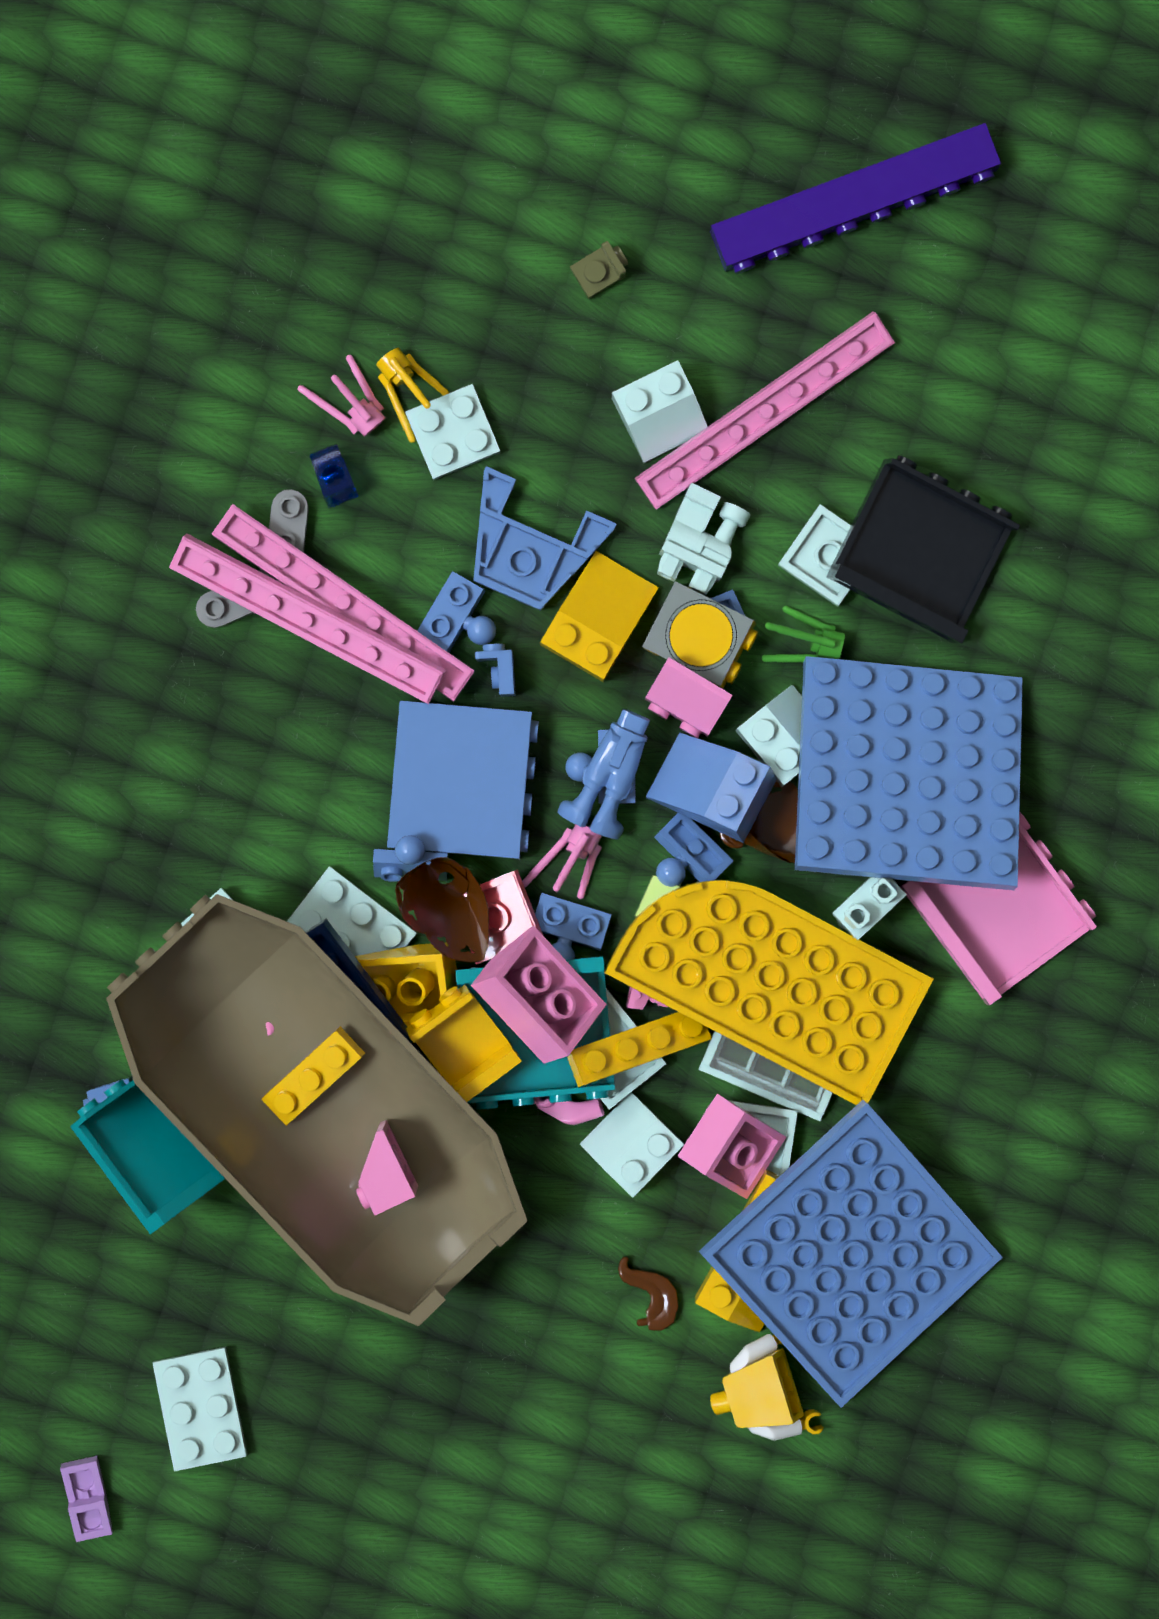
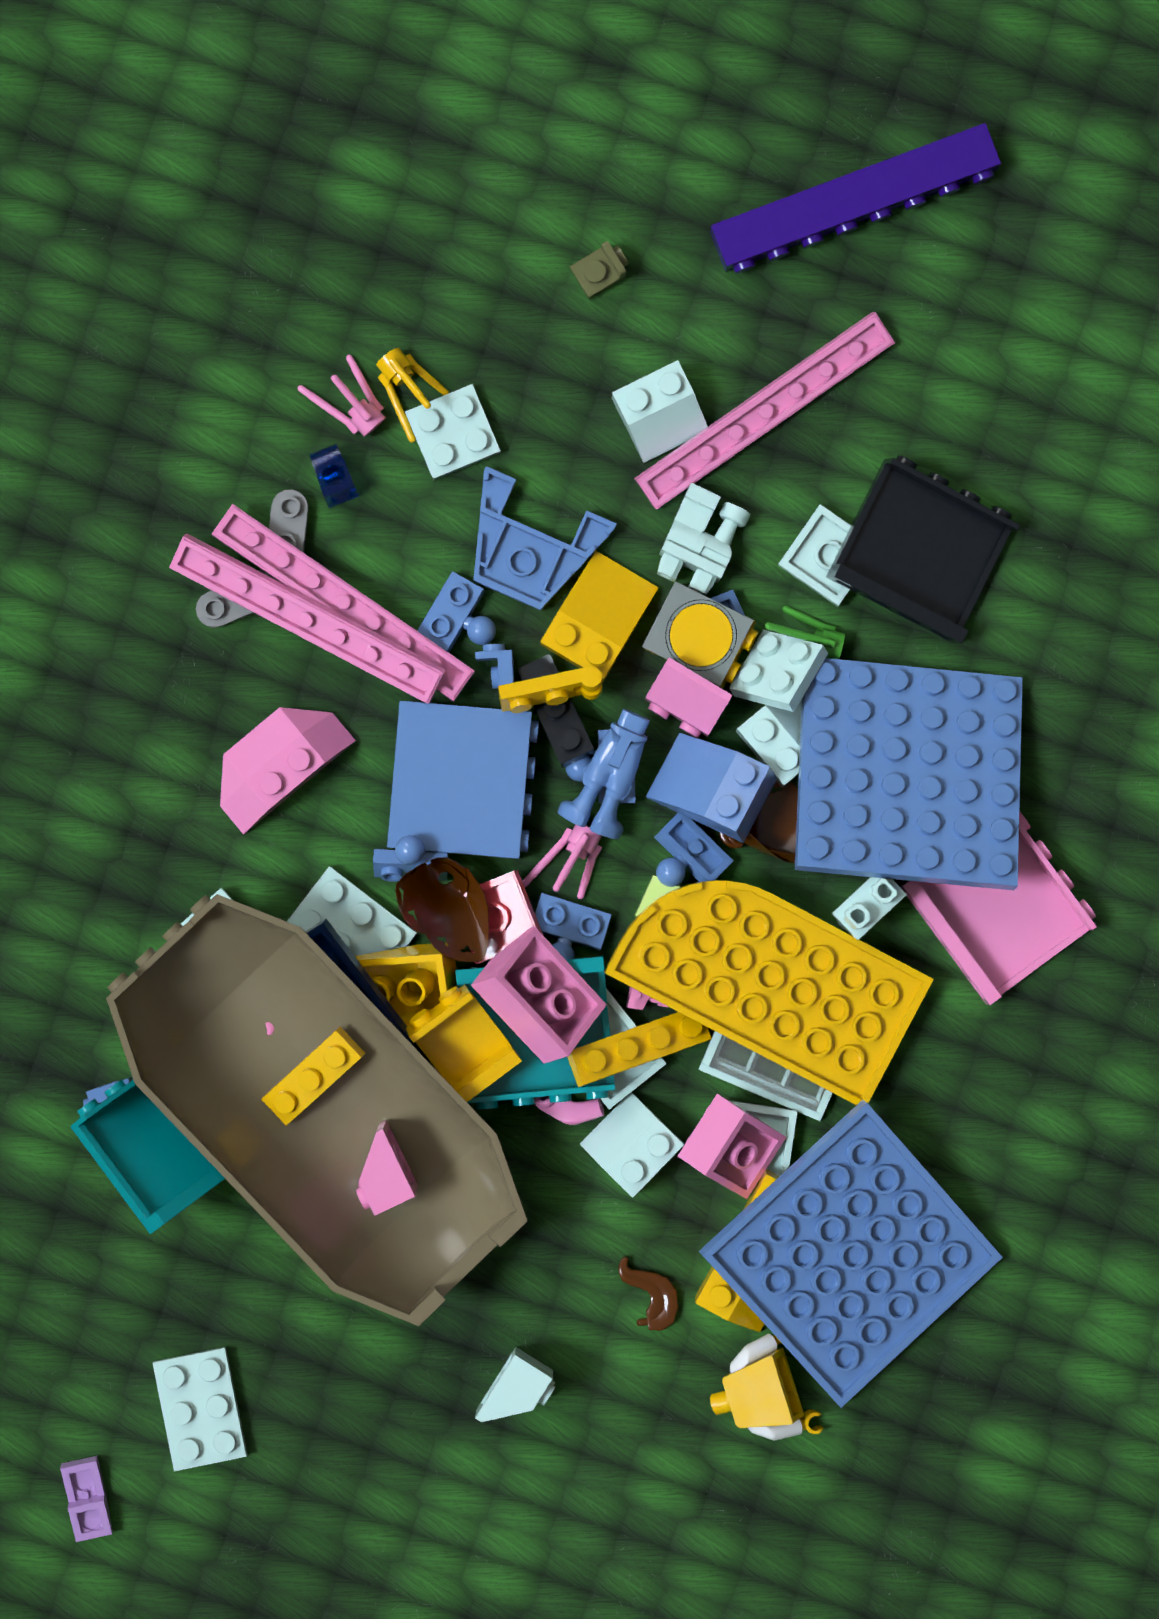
none -> bright pink wedge [220,707,356,834]
none -> light aqua slope [475,1347,555,1422]
none -> yellow plate [498,666,602,713]
none -> black plate [517,654,595,768]
none -> light aqua plate [729,630,828,712]

